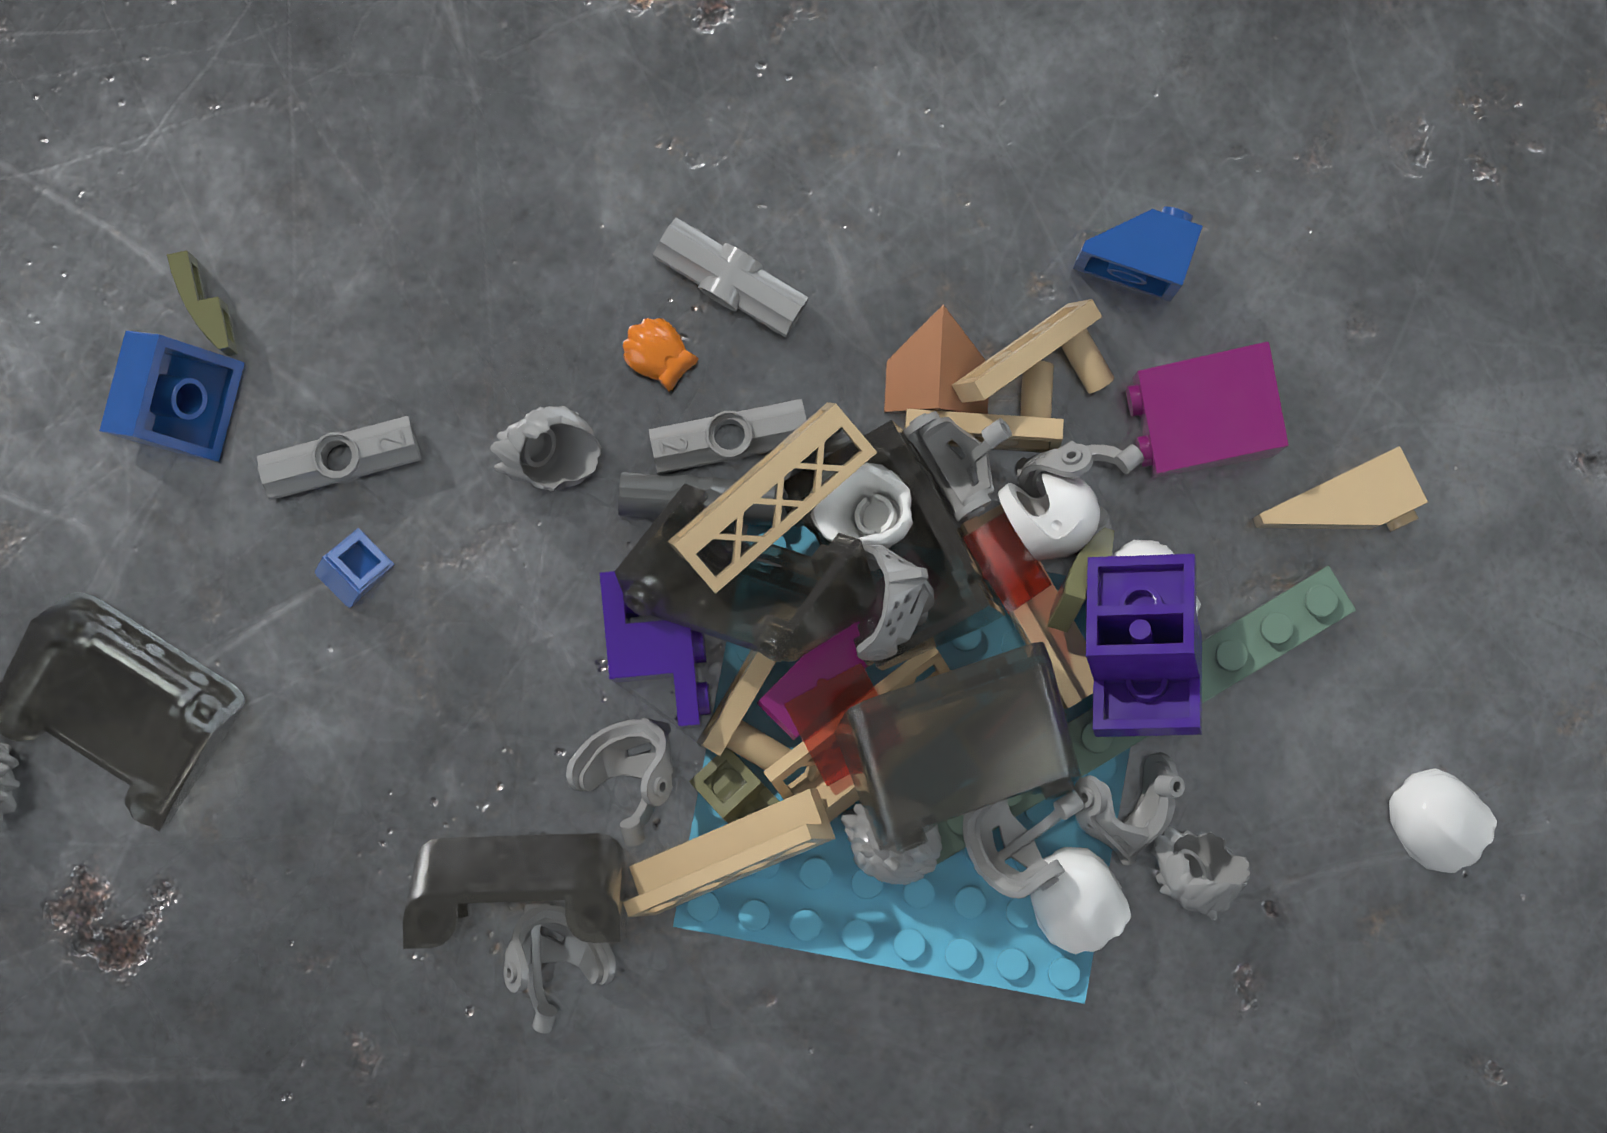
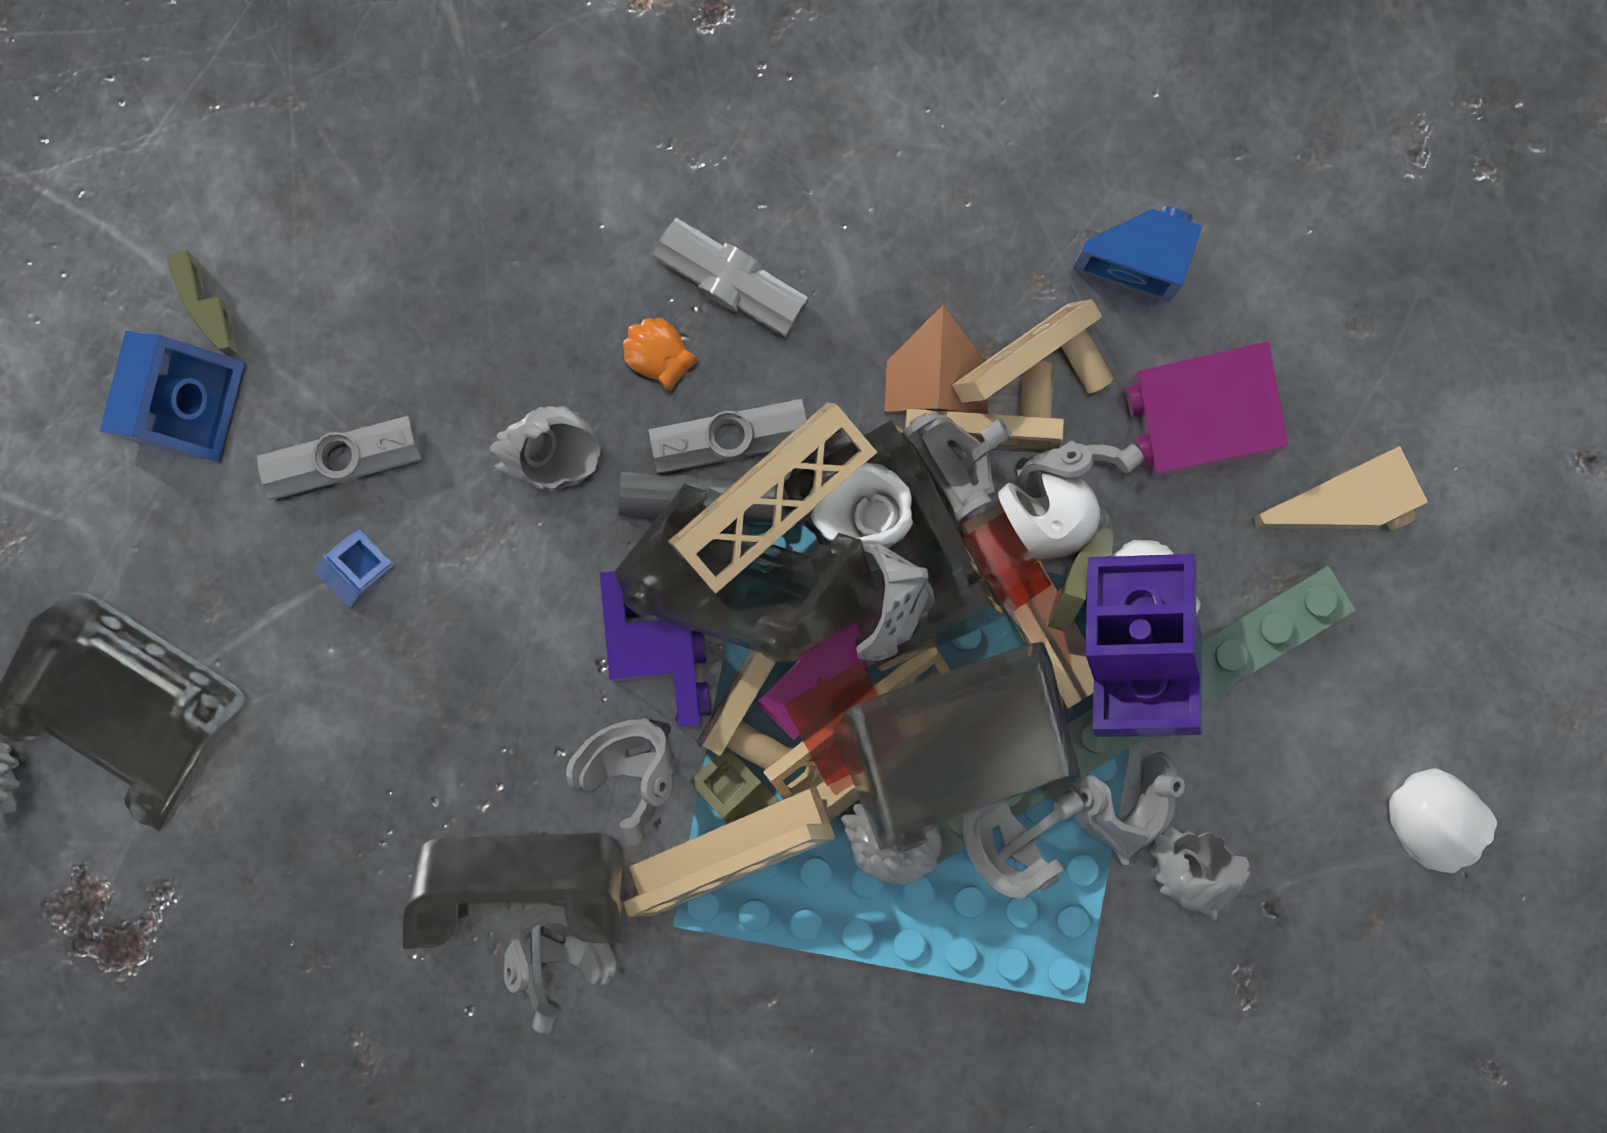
white hair [1030,847,1131,955] -> none

